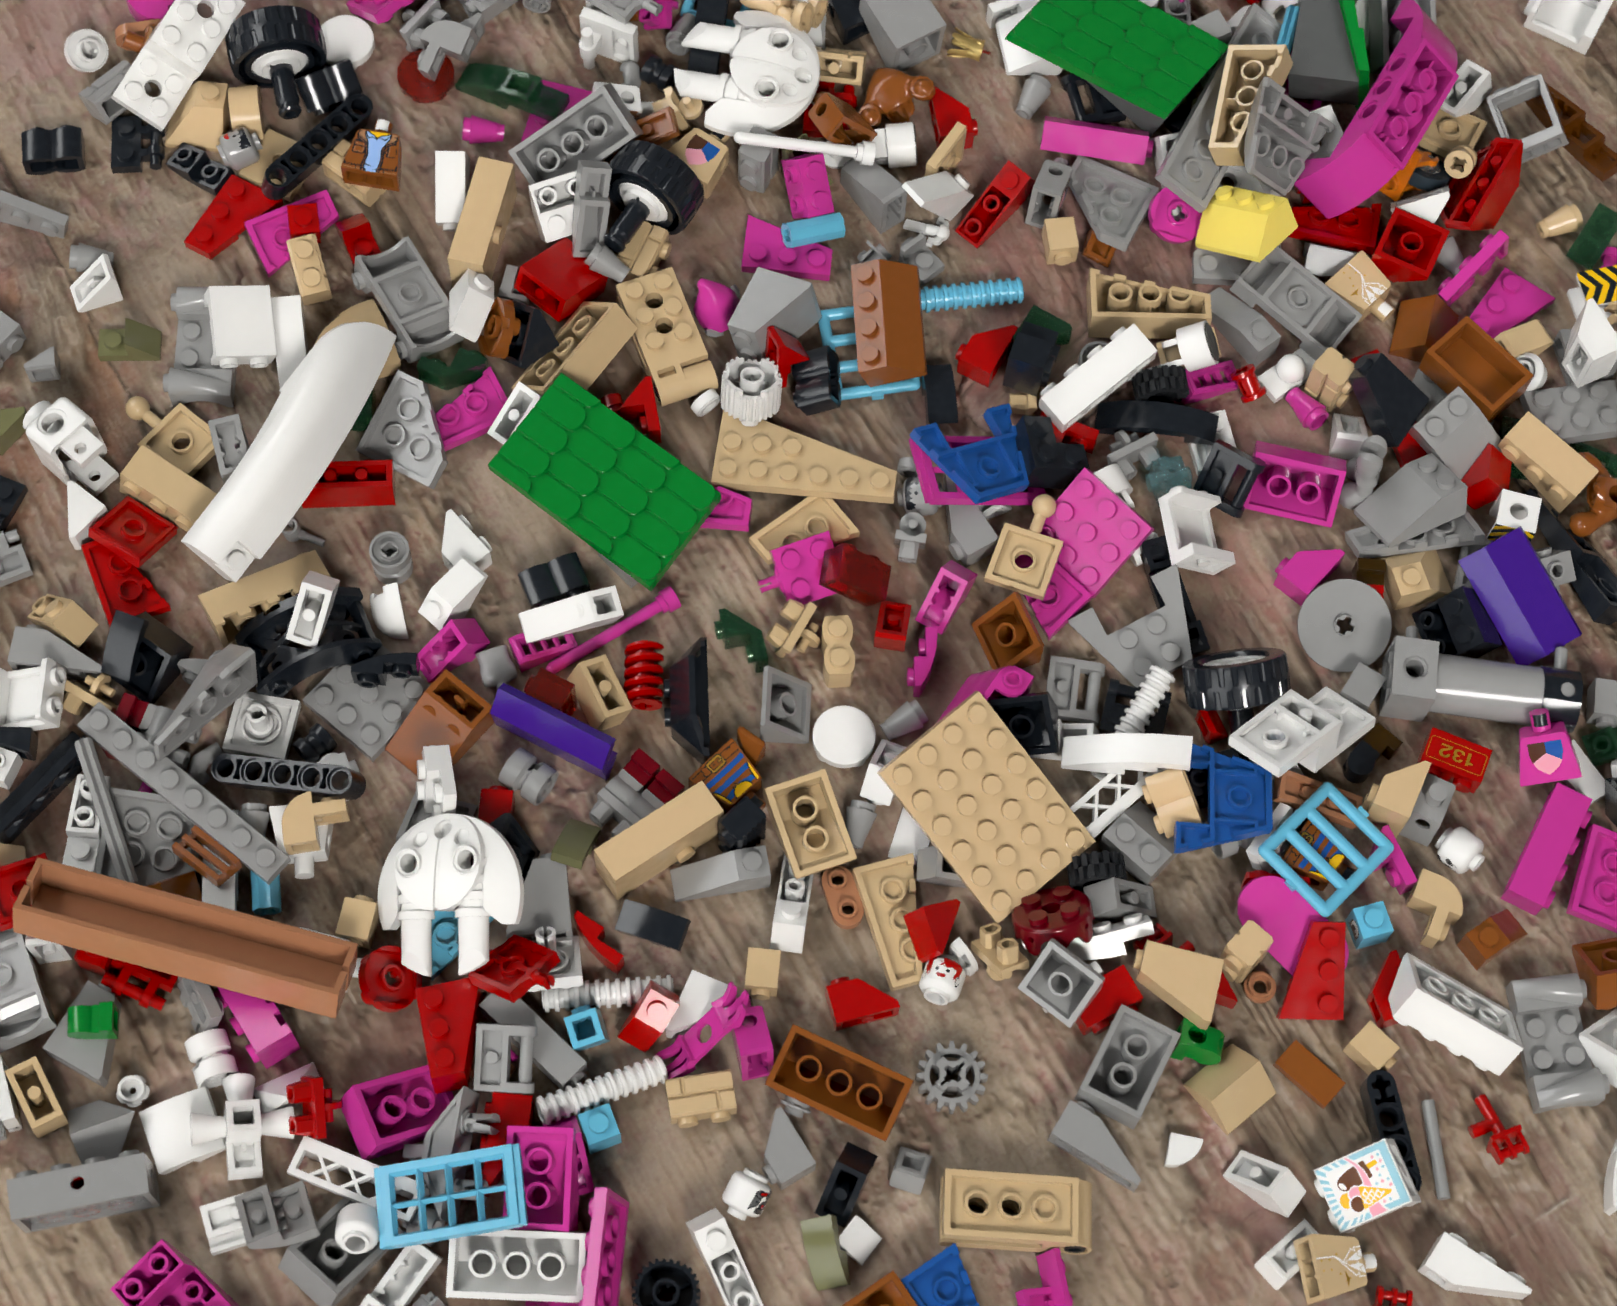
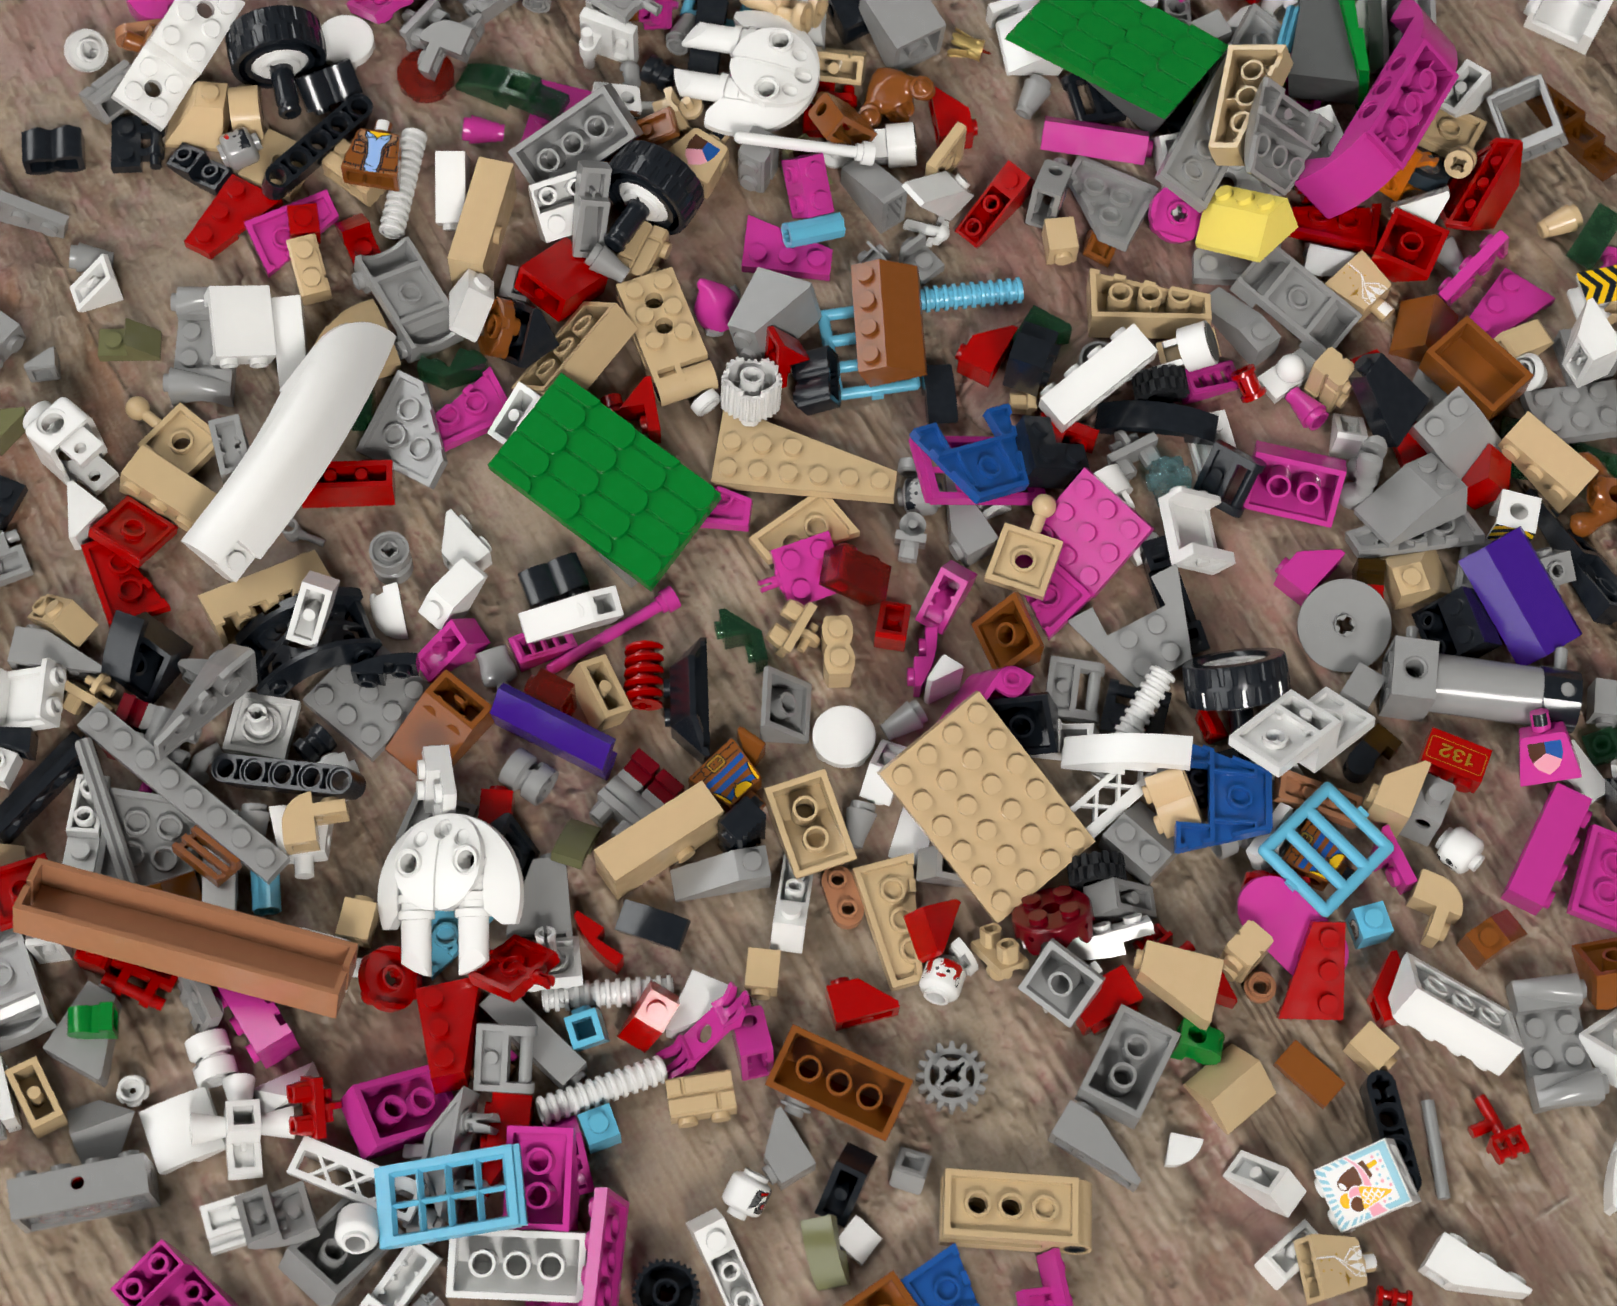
none -> white piece [379,128,428,239]
none -> slope [923,654,964,704]

